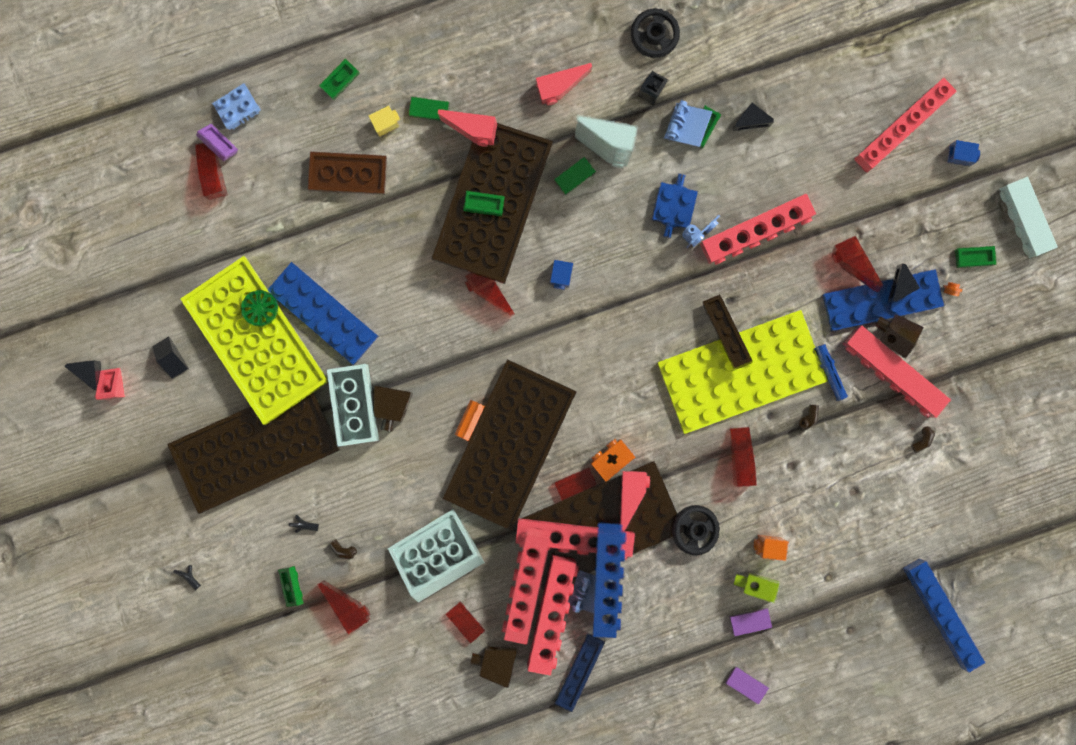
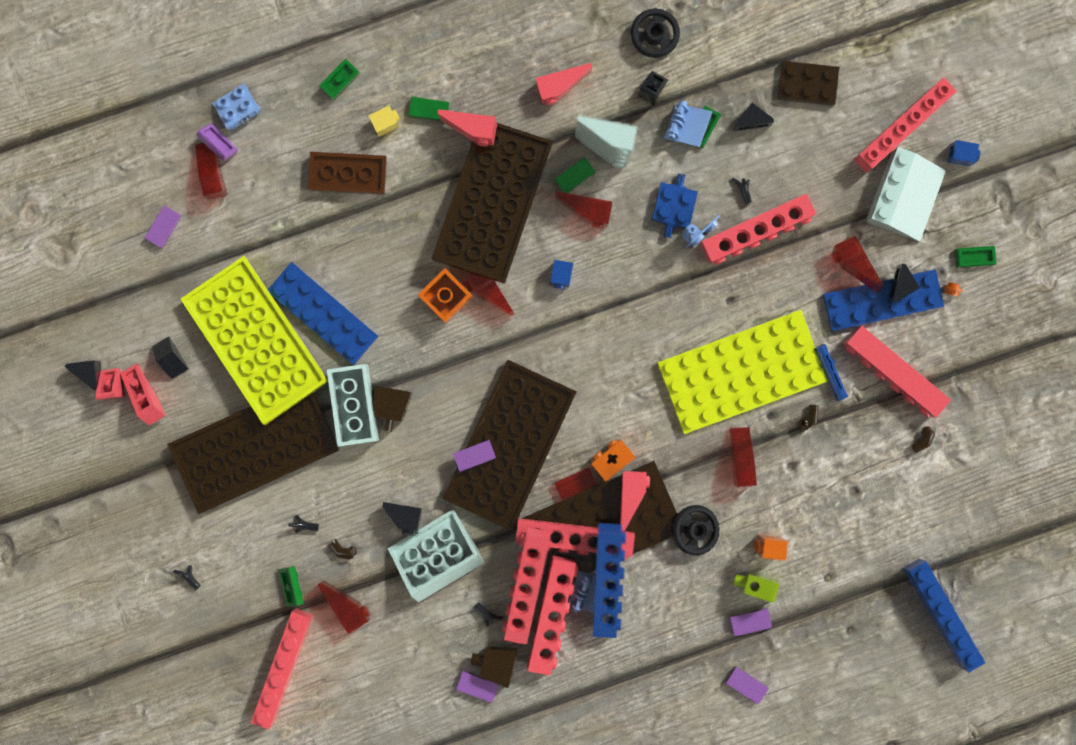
green wheel [241,290,278,327] -> none
clear red tile [446,601,485,644] -> none
orange axle [455,400,485,441] -> none
green tile [464,191,505,217] -> none
dark blue tile [555,633,605,712] -> none
dark brown plate [702,295,753,371] -> none
dark brown torso [874,315,924,359] -> none
light aqua brick [1000,177,1058,258] -> none
none -> coral slope [120,364,166,426]
none -> medium lavender tile [145,206,182,248]
none -> coral brick [251,608,314,729]
none -> black slope [382,502,422,536]
none -> orange brick [418,268,473,324]
none -> medium lavender tile [453,440,496,471]
none -> medium lavender tile [456,670,499,703]
none -> black bar [474,602,503,626]
none -> clear red slope [555,191,612,229]
none -> black bar [731,177,752,204]
none -> dark brown plate [778,61,839,106]
none -> light aqua slope [866,147,946,242]

